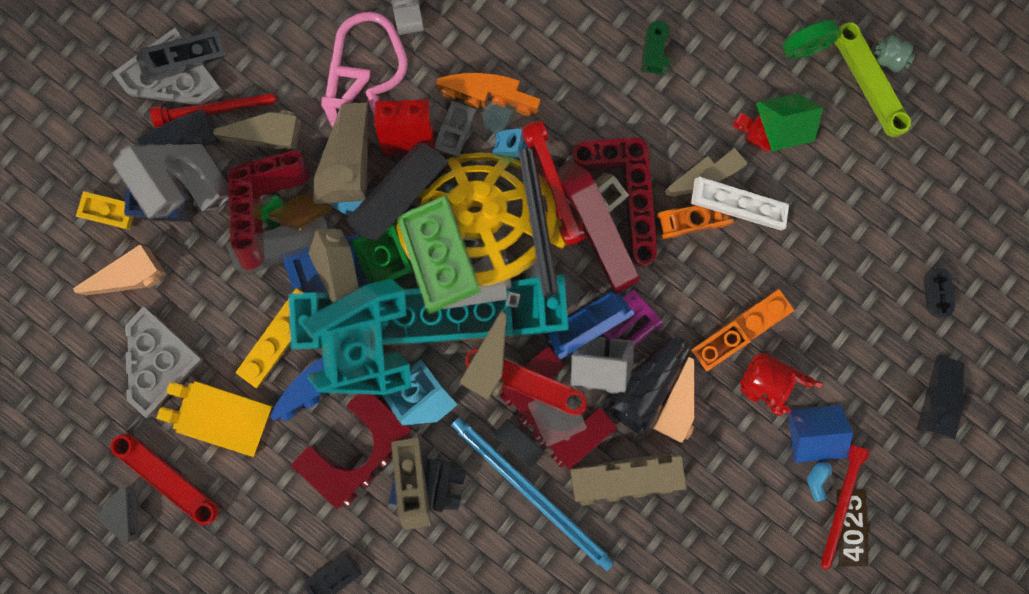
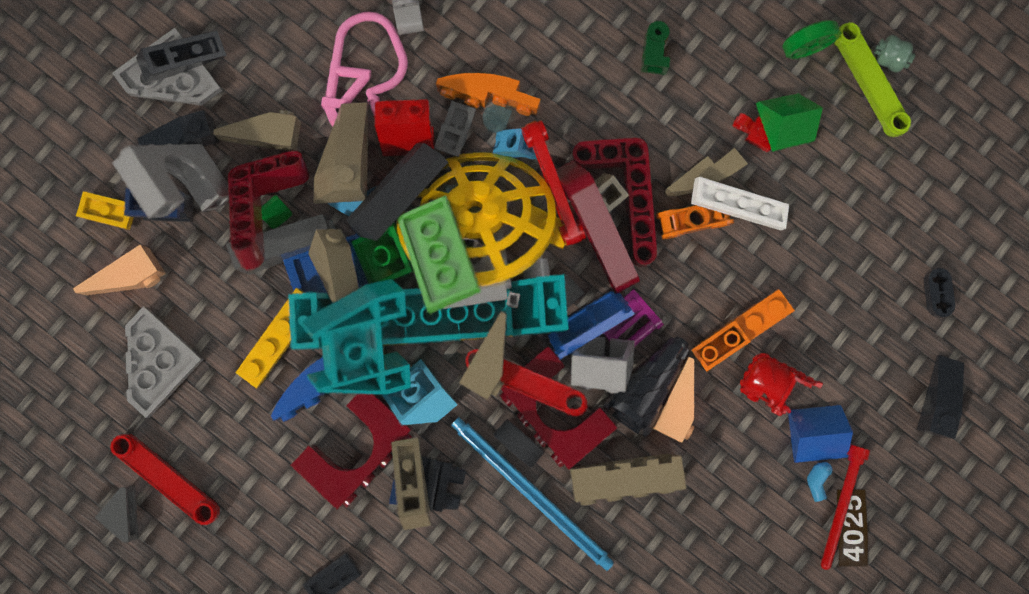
red piece [150,93,277,128] -> none
yellow tile [156,381,272,457] -> none
clear orange piece [268,194,332,231] -> none
black axle [519,148,559,298] -> none
clear piece [528,398,587,447] -> none

